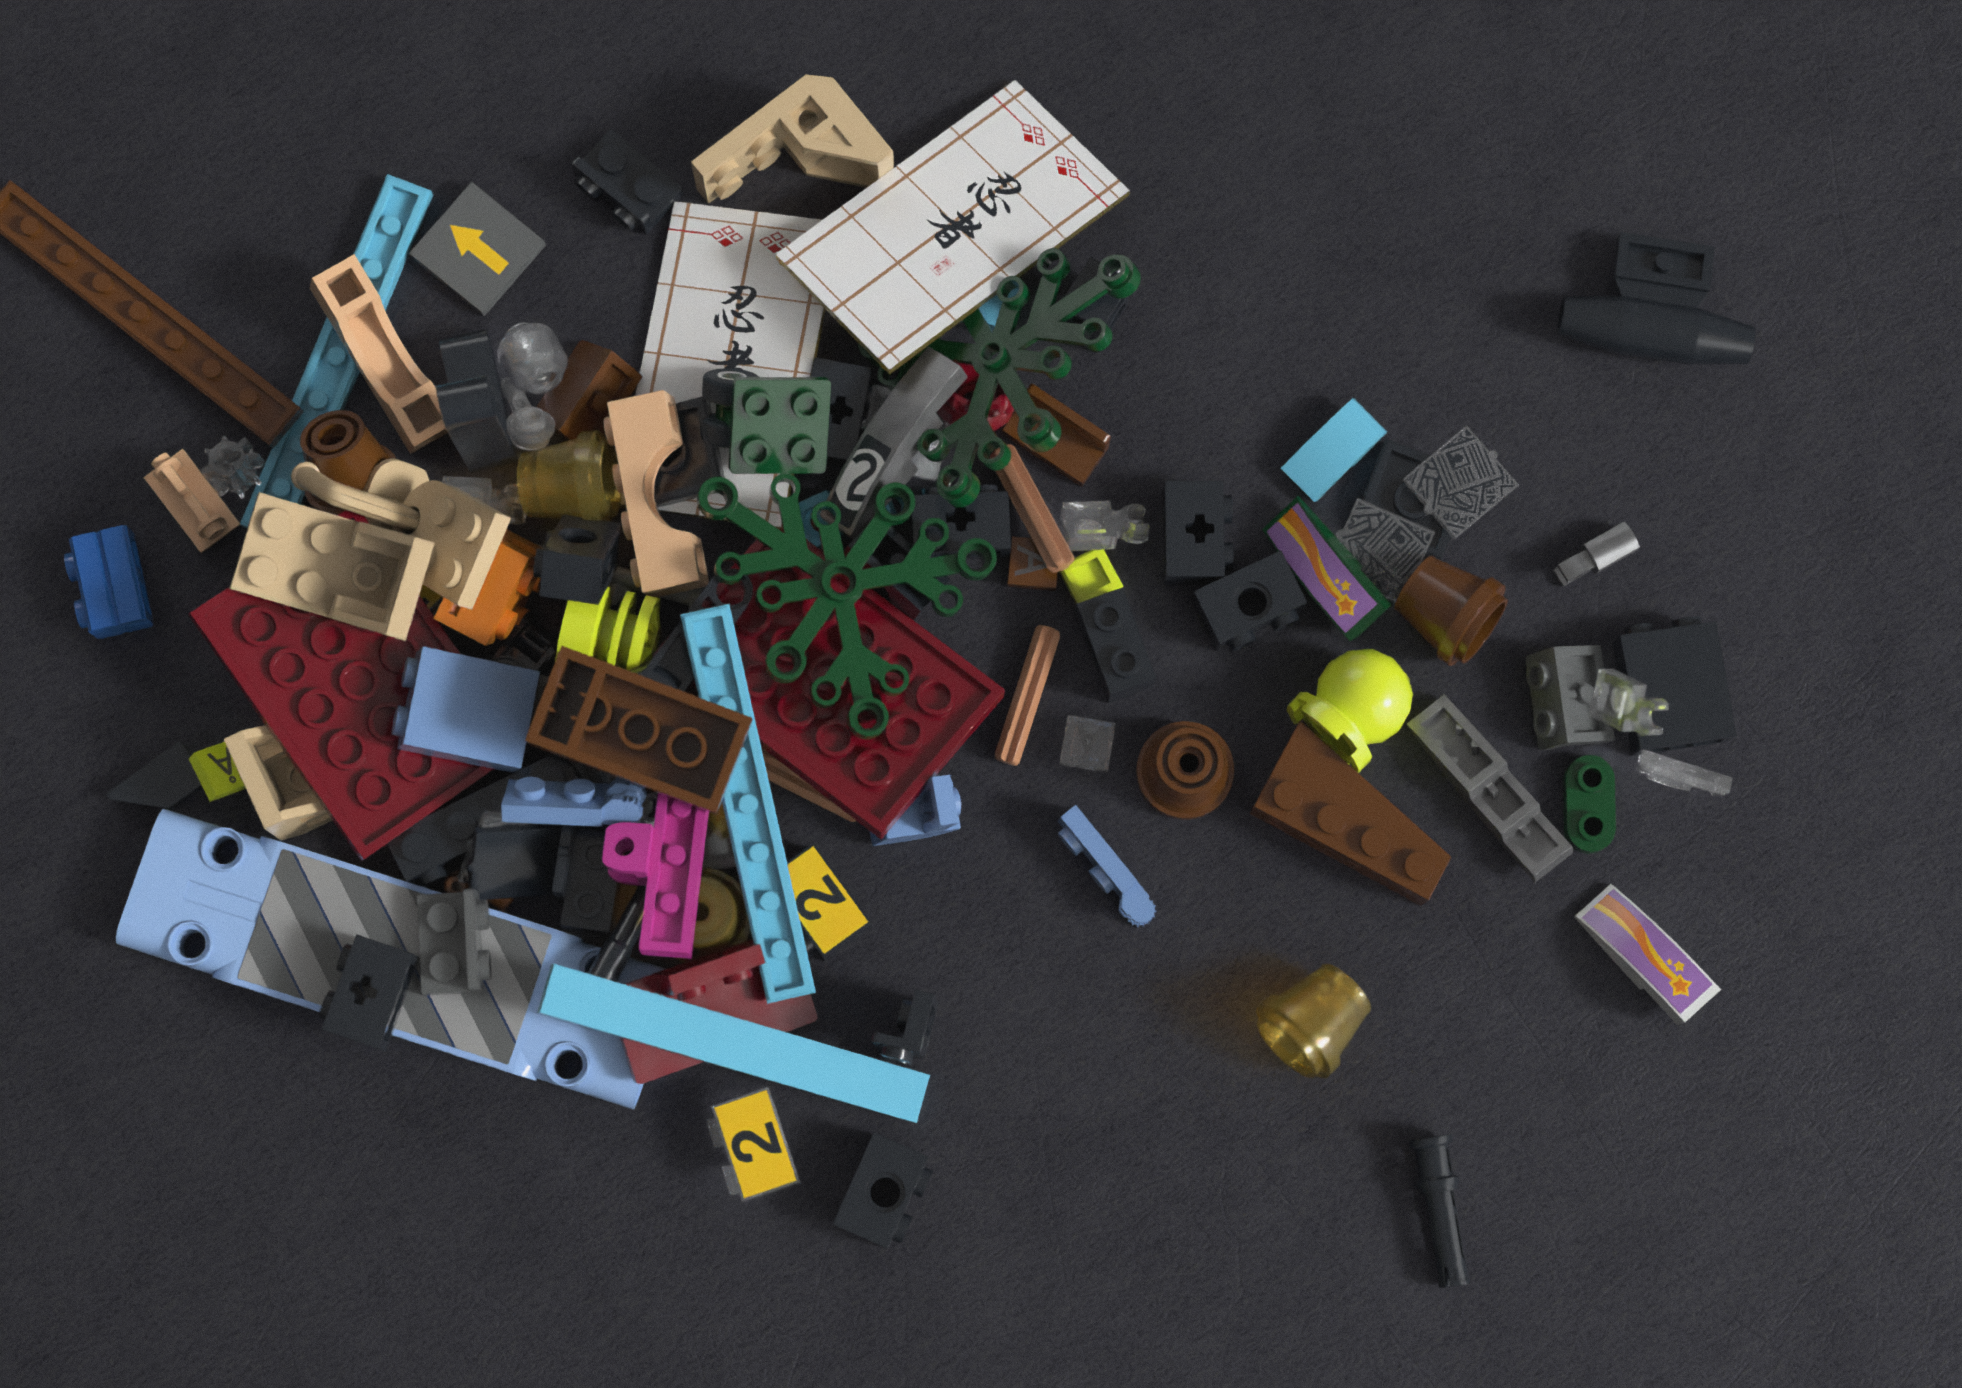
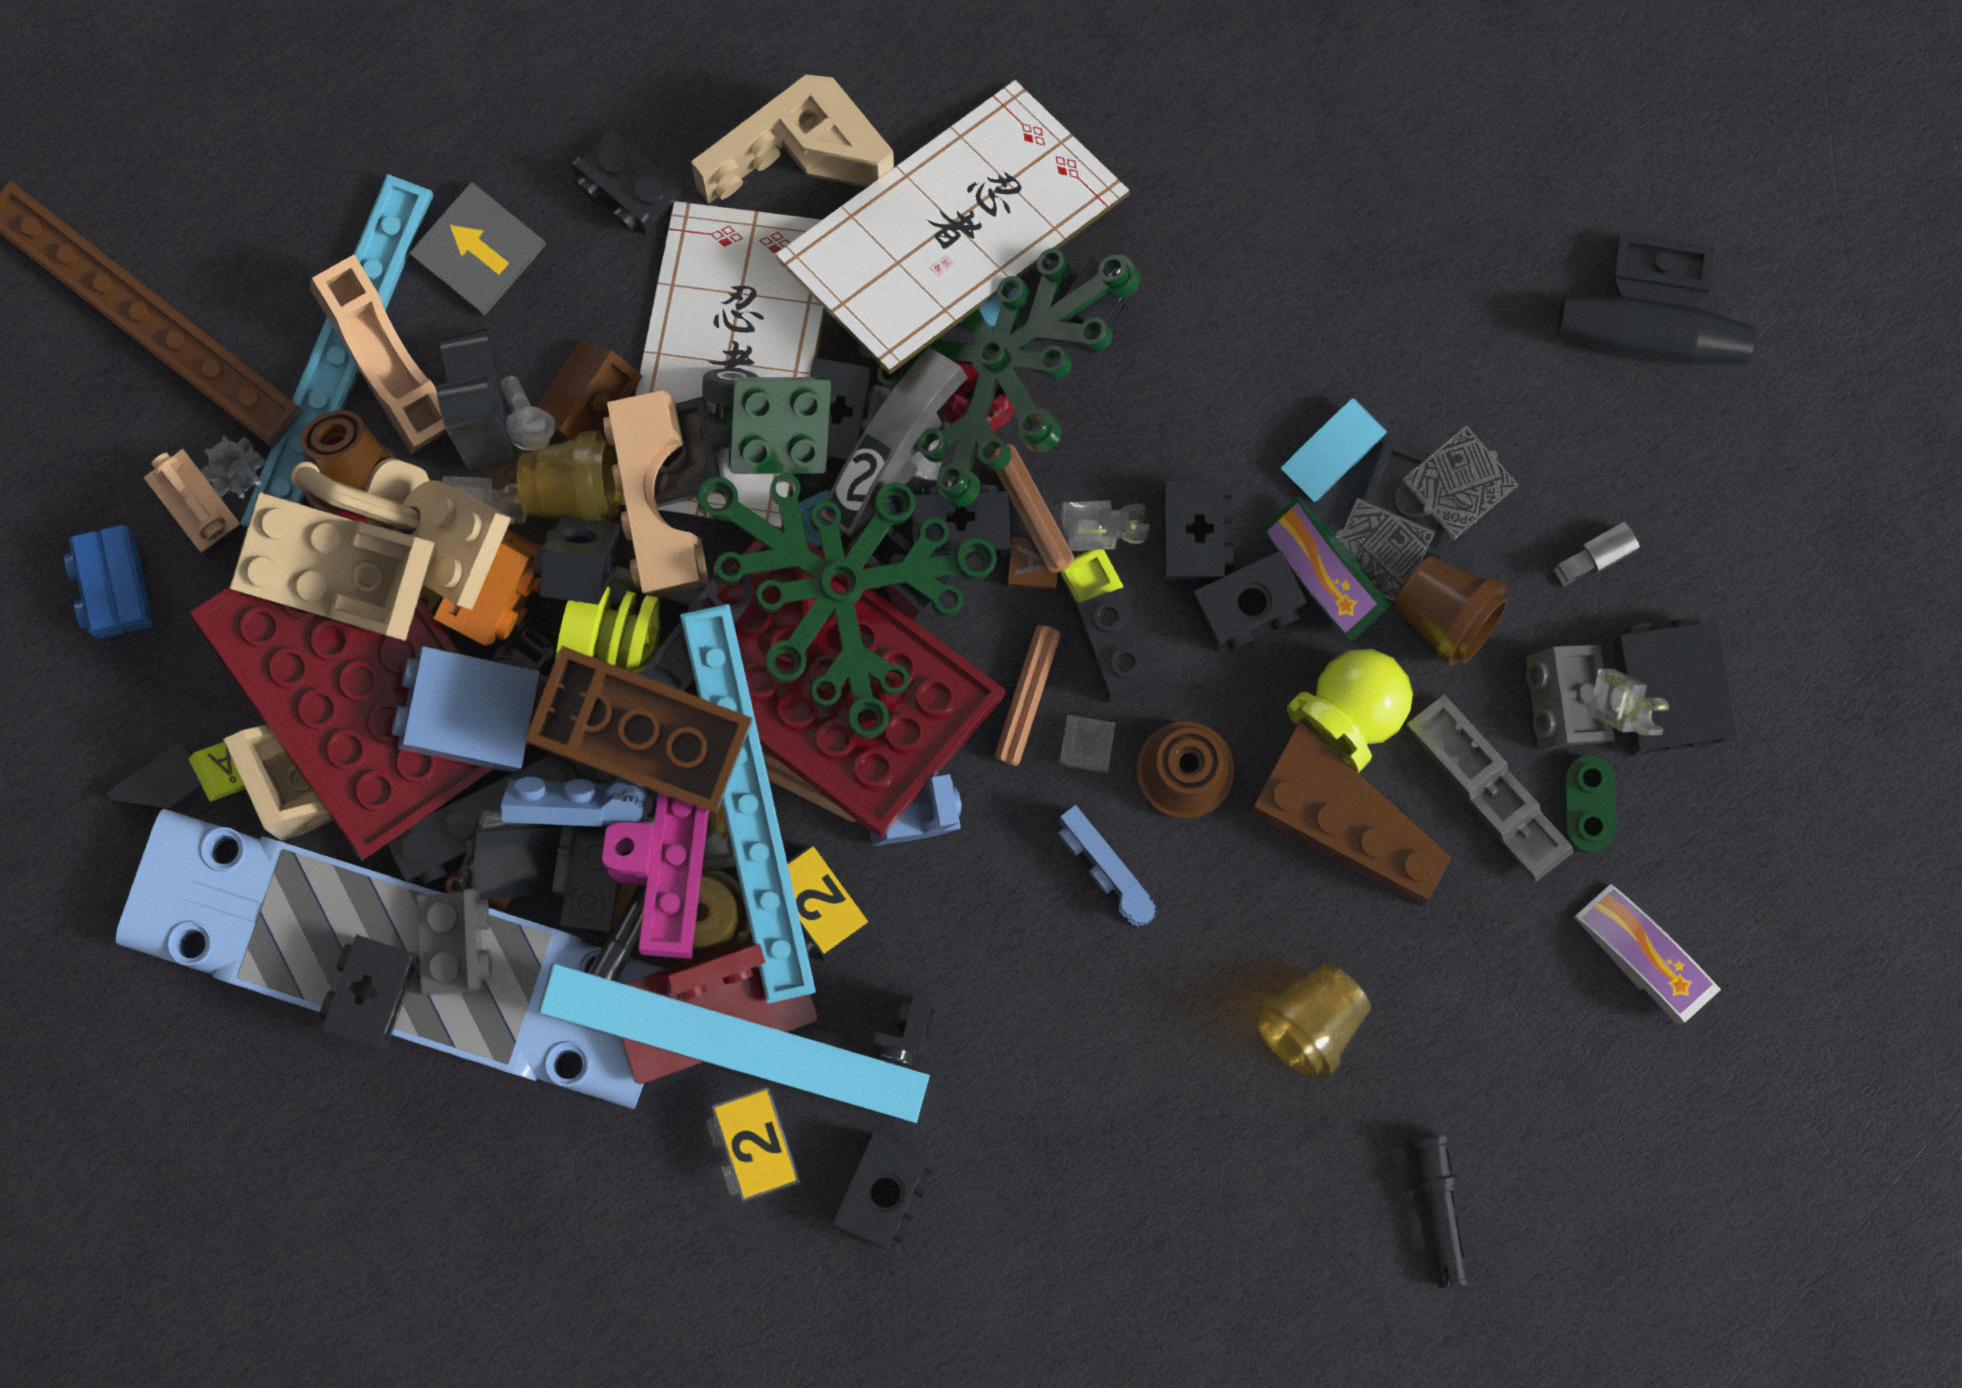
clear head [497,322,568,395] -> none
reddish brown panel [1002,383,1111,487] -> none
clear tile [1636,750,1733,796] -> none

